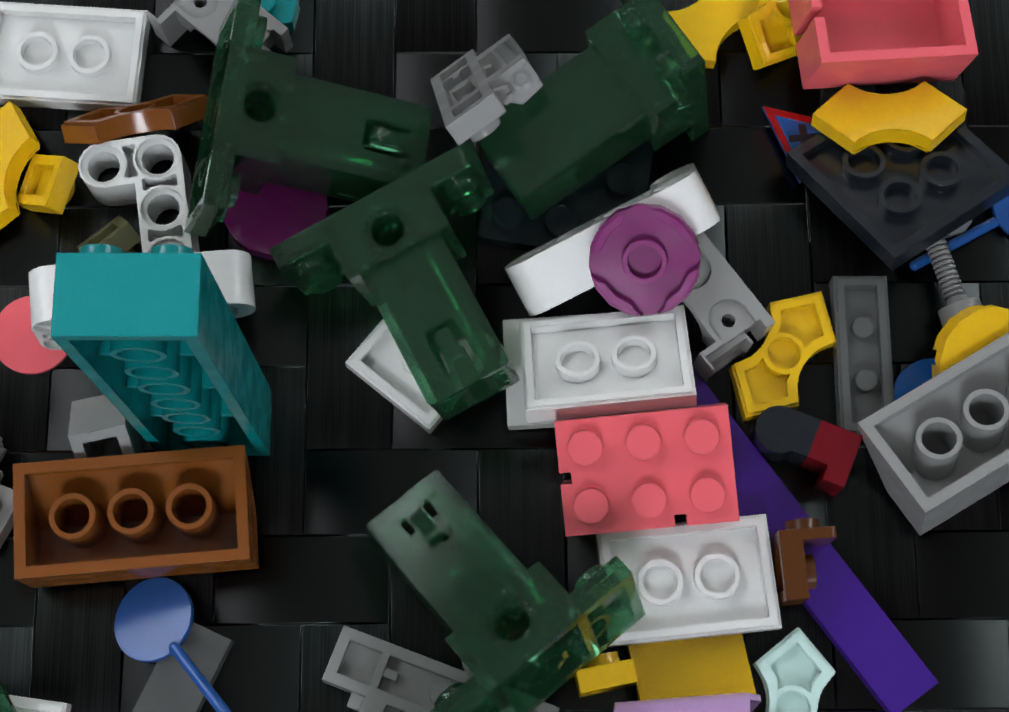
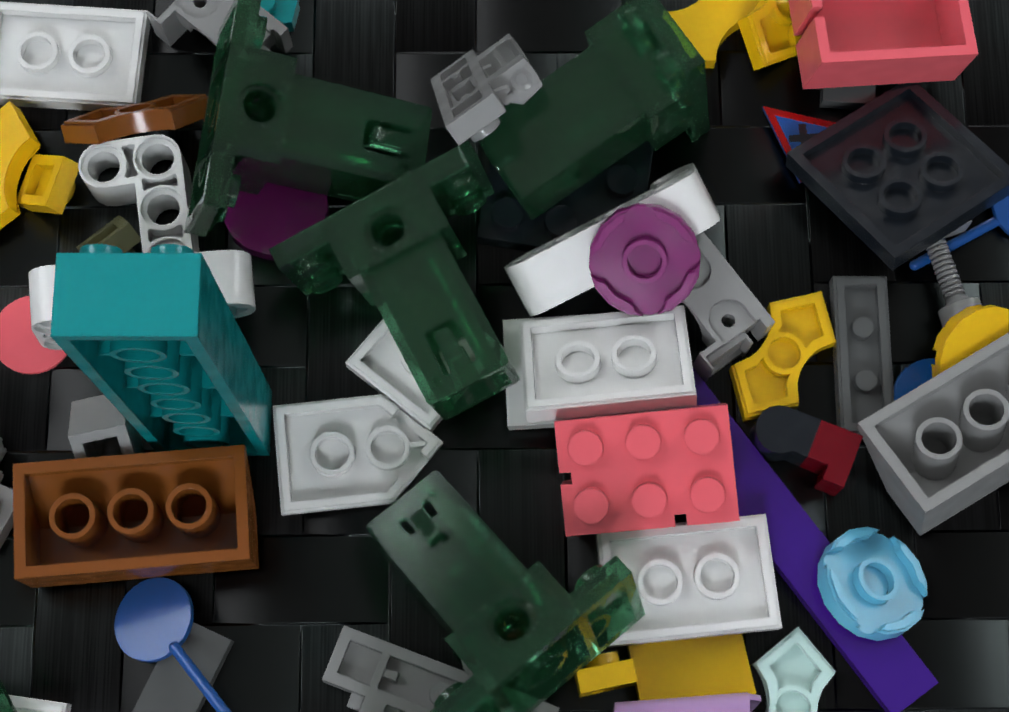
reddish brown bracket [770,518,837,606] -> none
yellow tile [811,81,967,155] -> none
none -> white tile [272,394,443,516]
none -> medium azure tile [817,527,927,641]

